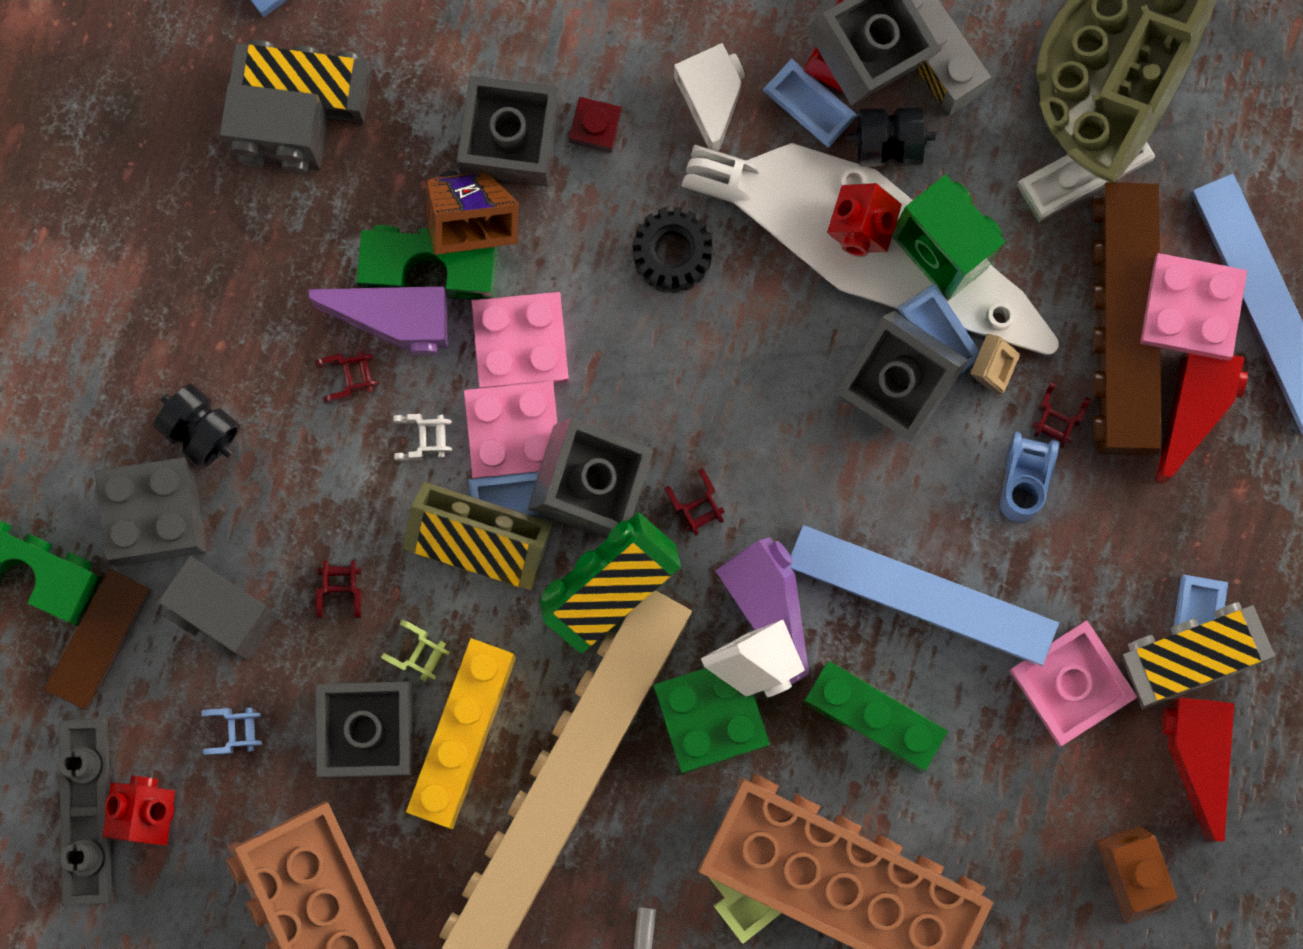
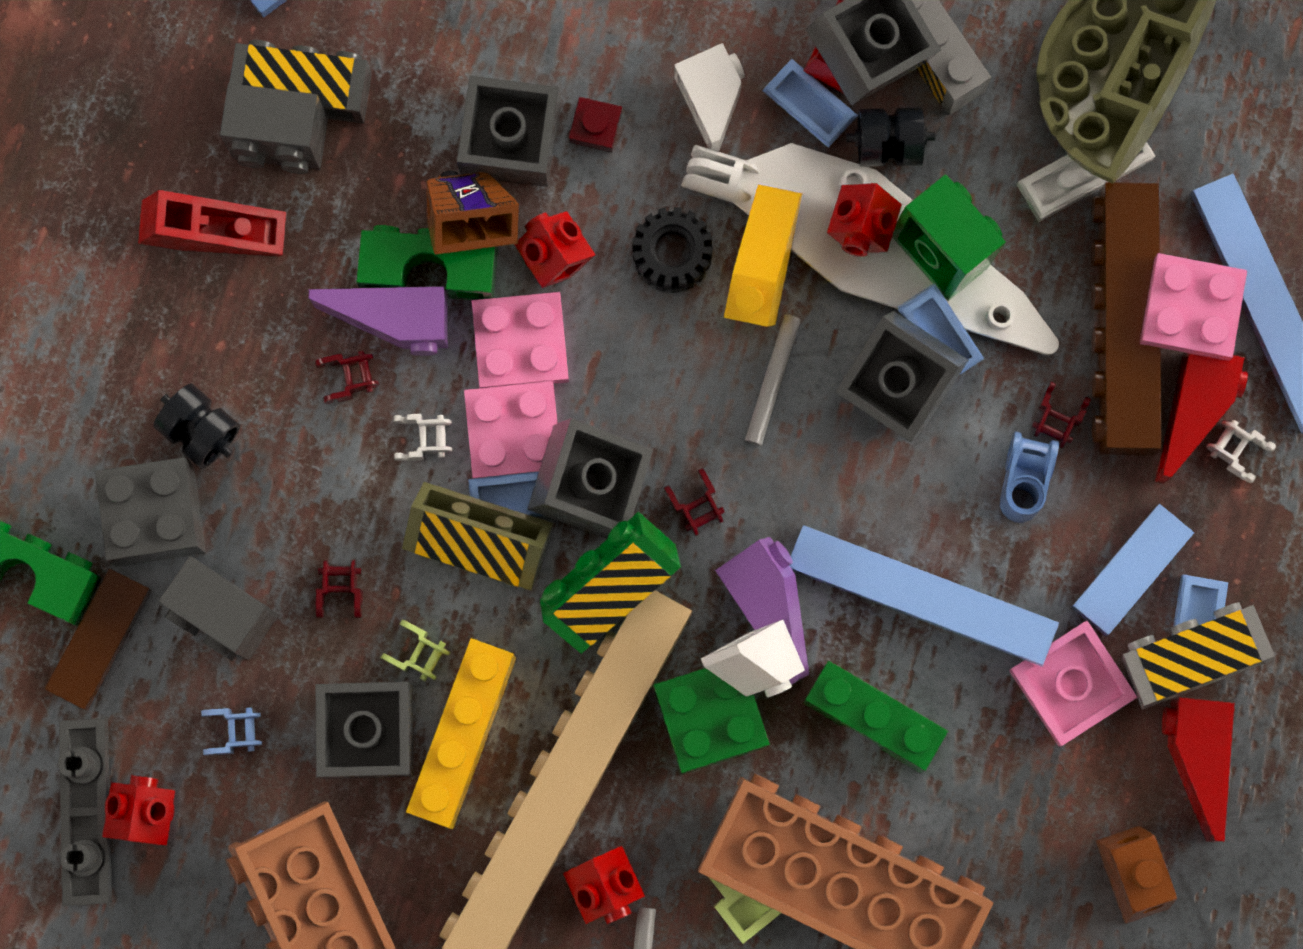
tan tile [970,333,1020,394] -> none
none -> red slope [138,190,286,257]
none -> red brick [514,211,595,288]
none -> red brick [563,846,645,925]
none -> yellow slope [724,184,803,327]
none -> light grey bar [744,315,801,446]
none -> light blue tile [1071,503,1194,636]
none -> white piece [1206,420,1276,483]

